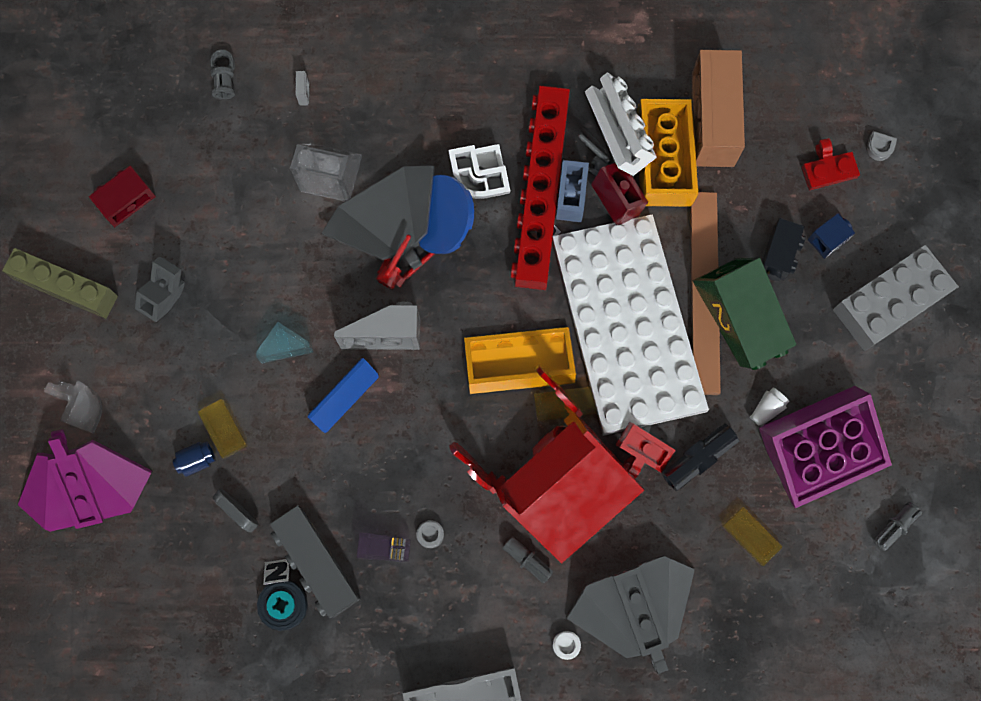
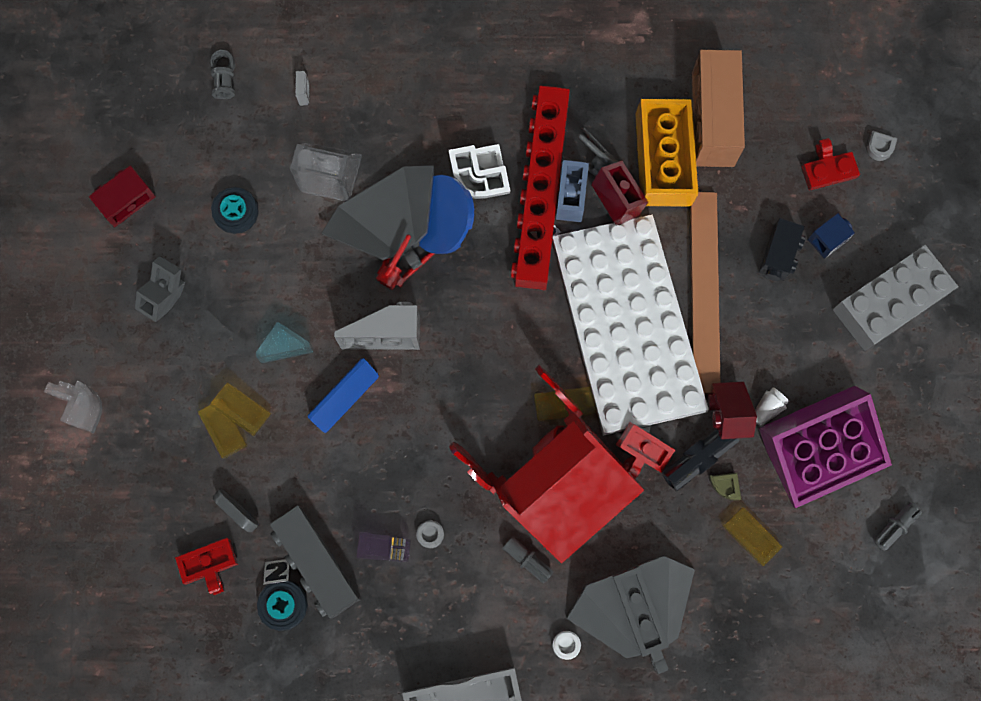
olive brick [2,248,118,319] -> none
magenta panel [18,429,152,532] -> none
dark blue brick [172,441,216,477] -> none
light orange slope [464,327,576,394] -> none
white brick [585,73,657,176] -> none
dark green slope [692,258,797,370] -> none
none -> red plate [175,538,238,595]
none -> clear yellow tile [210,383,271,436]
none -> black wheel [211,187,259,234]
none -> dark red brick [707,382,757,439]
none -> olive tile [709,473,742,501]

